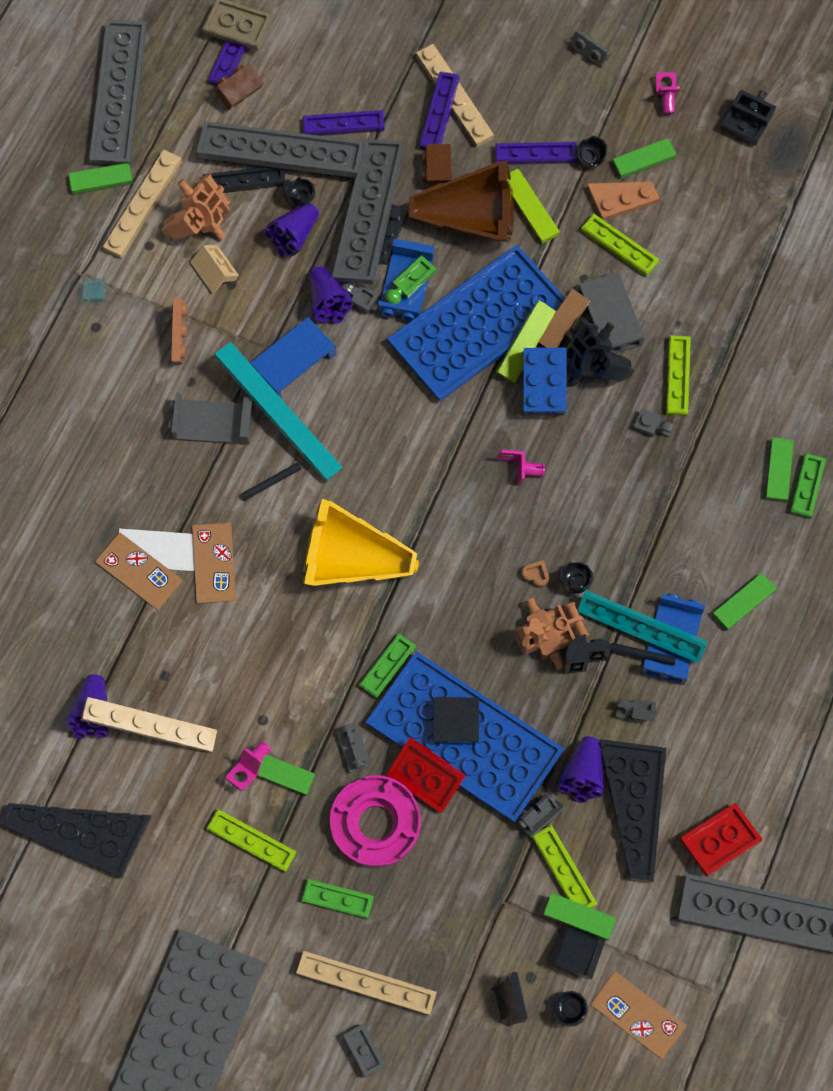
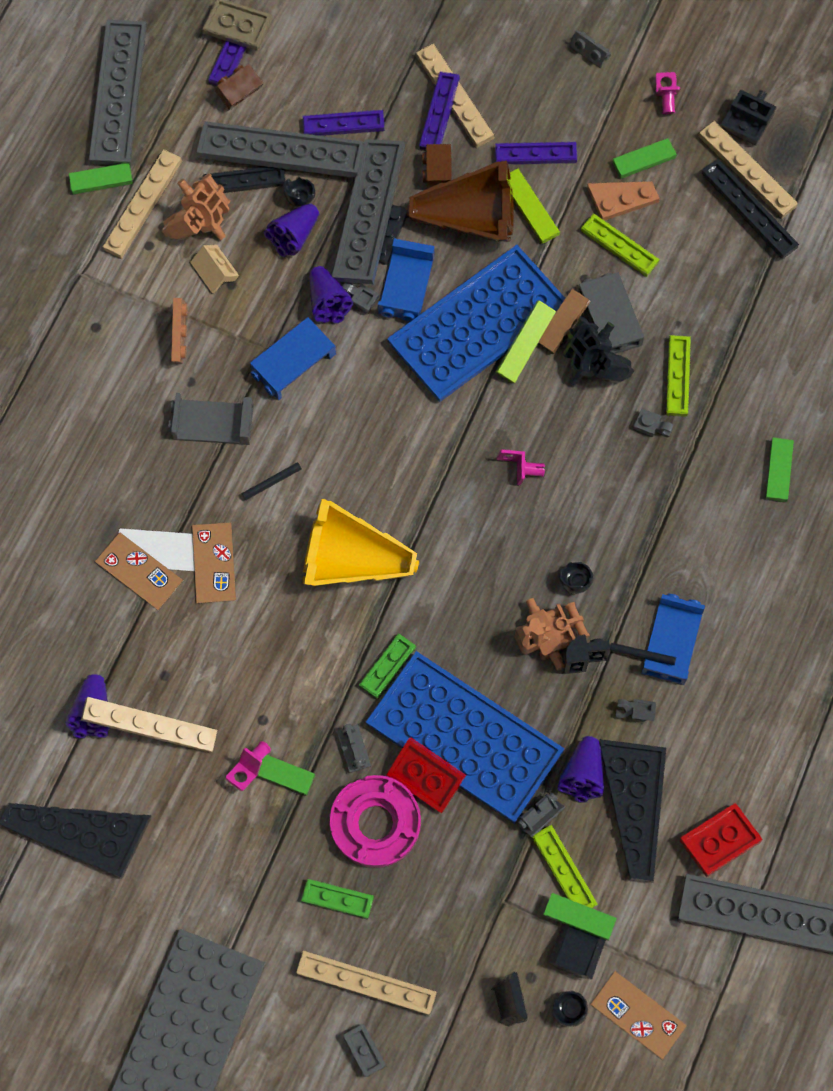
clear light blue plate [84,279,106,302] -> none
lime tile [206,809,297,873] -> none
teal tile [214,342,343,482] -> none
bright green plate [384,255,436,304] -> none
black tile [434,697,479,743] -> none
medium nougat tile [522,560,549,588] -> none
blue brick [523,348,567,415] -> none
black hair [576,136,608,169] -> none
teal plate [577,590,708,663] -> none
bright green tile [713,573,777,631] -> none
bright green tile [790,453,826,519] -> none
none -> tan plate [699,121,798,219]
none -> black plate [701,158,799,260]

